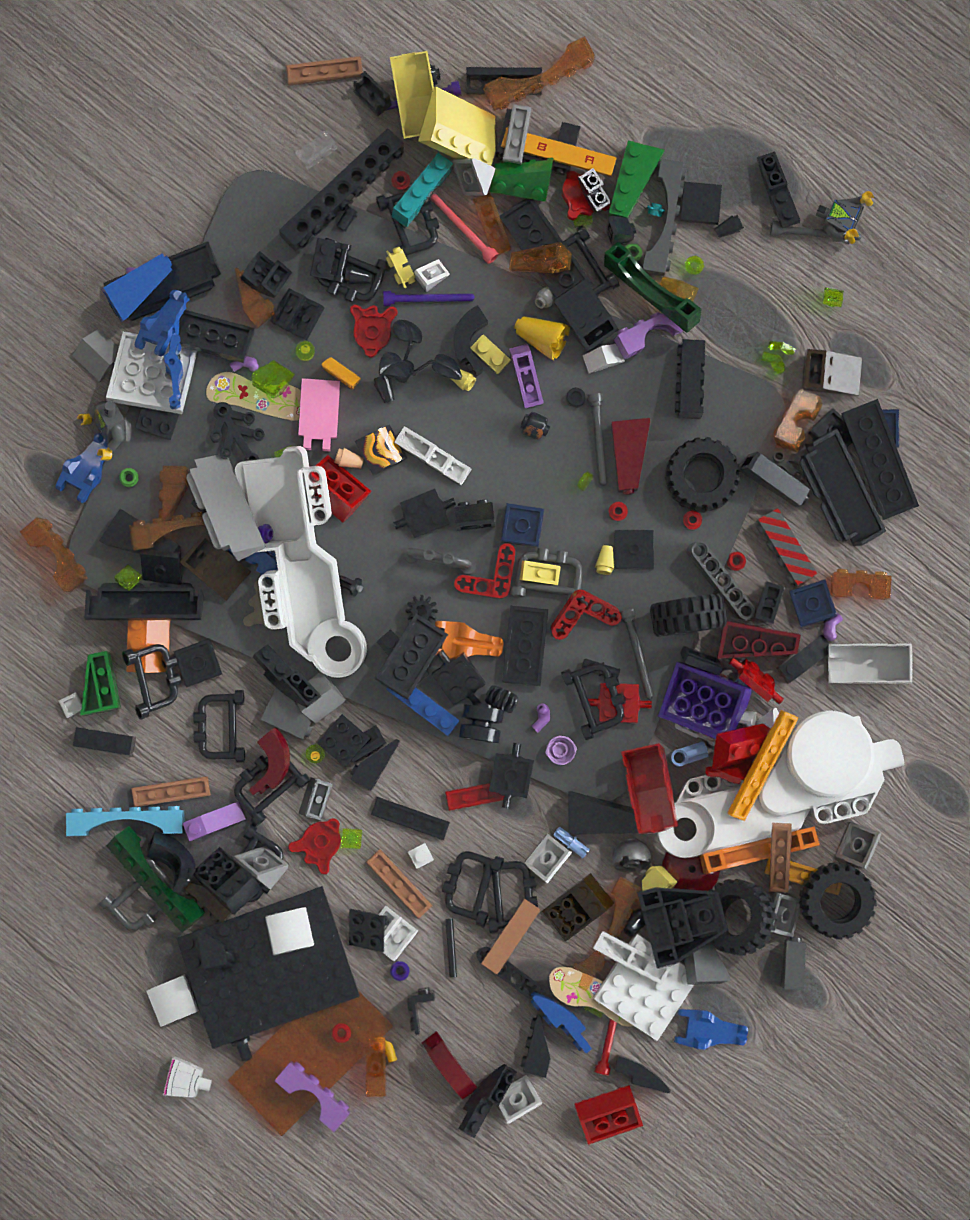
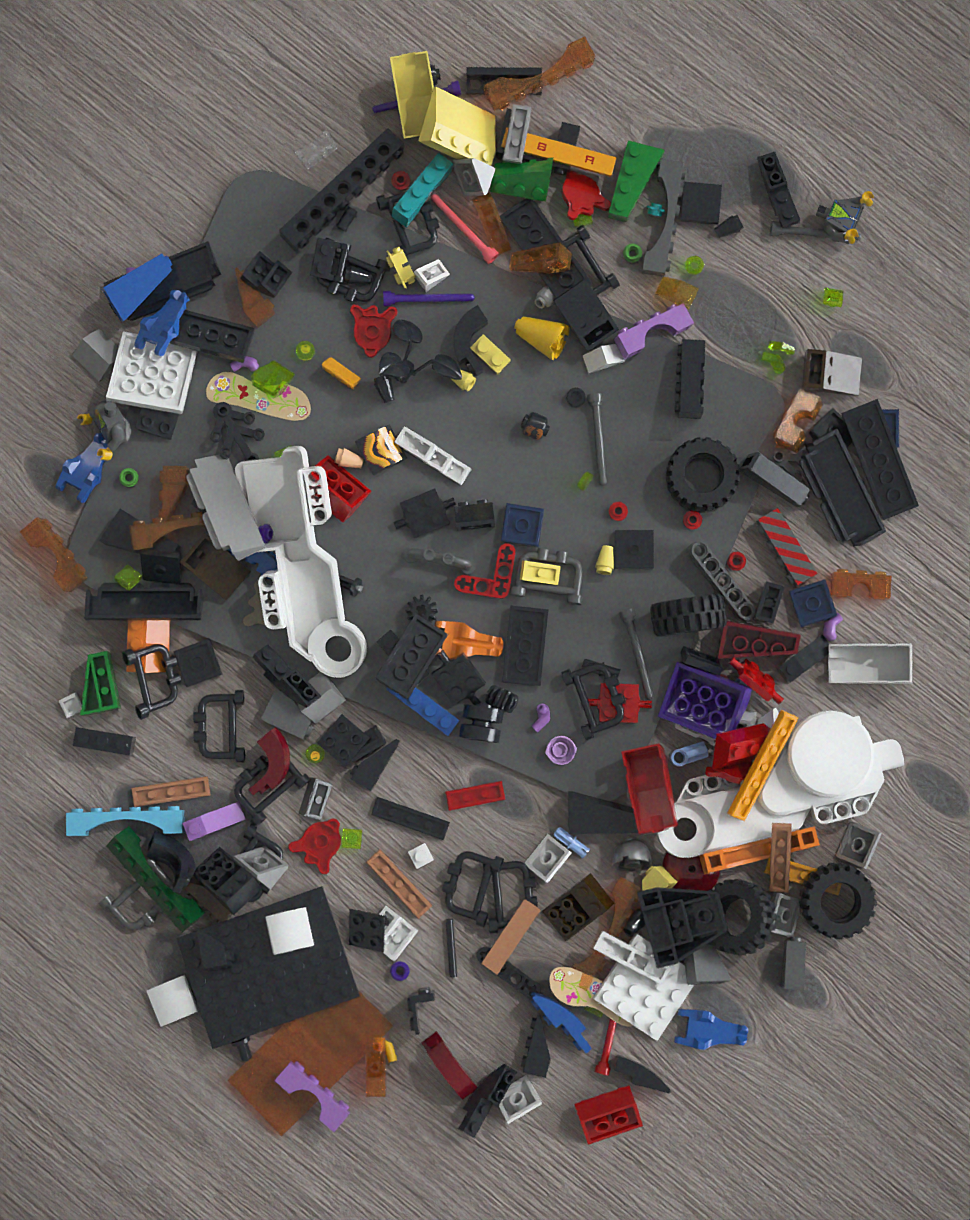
white torso [163,1057,212,1097] -> none
blue animal [164,334,183,409] -> none
black slope [271,288,325,341] -> none
nougat tile [286,56,363,85] -> none
bright pink tile [298,379,340,452] -> none
red plate [332,1023,351,1043] -> none
black hinge [353,71,392,117] -> none
black plate [489,743,534,809] -> none
medium lavender slope [509,344,543,408] -> none
red beam [551,589,622,640] -> none
slope [578,168,611,214] -> none
dark green arch [604,242,701,333] -> none
black slope [606,216,636,246] -> none
dark red slope [611,418,650,495] -> none

